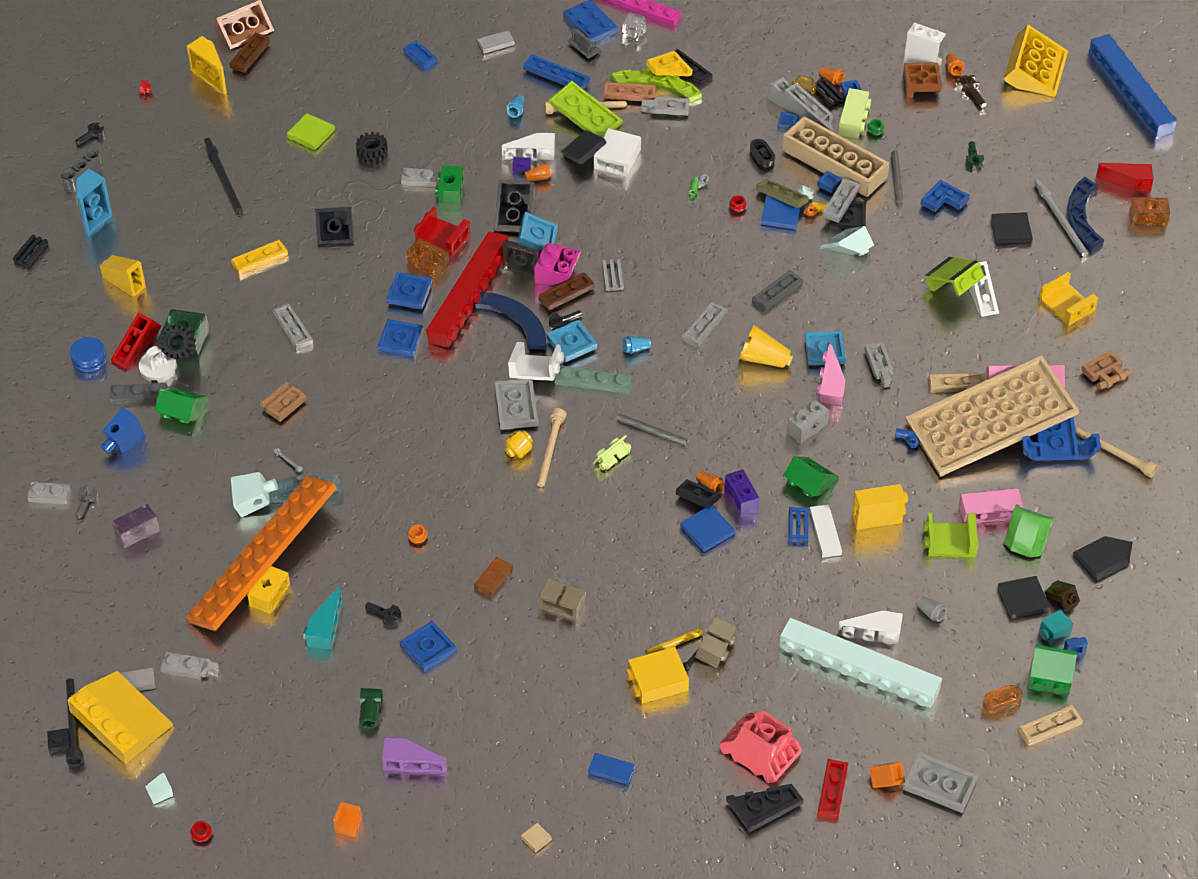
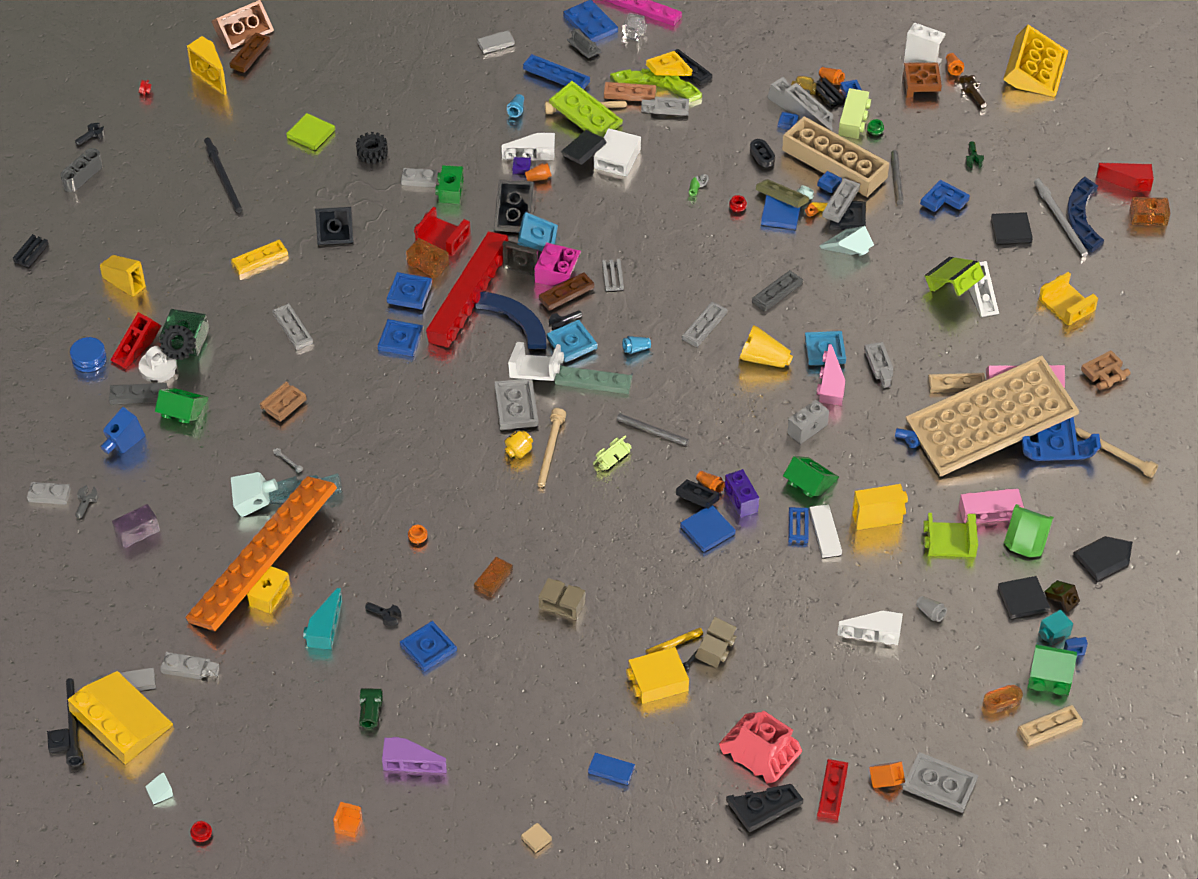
dark azure slope [76,169,113,236] -> none
blue tile [403,40,437,69] -> none
light aqua brick [779,618,942,708] -> none
blue brick [1089,34,1177,138] -> none

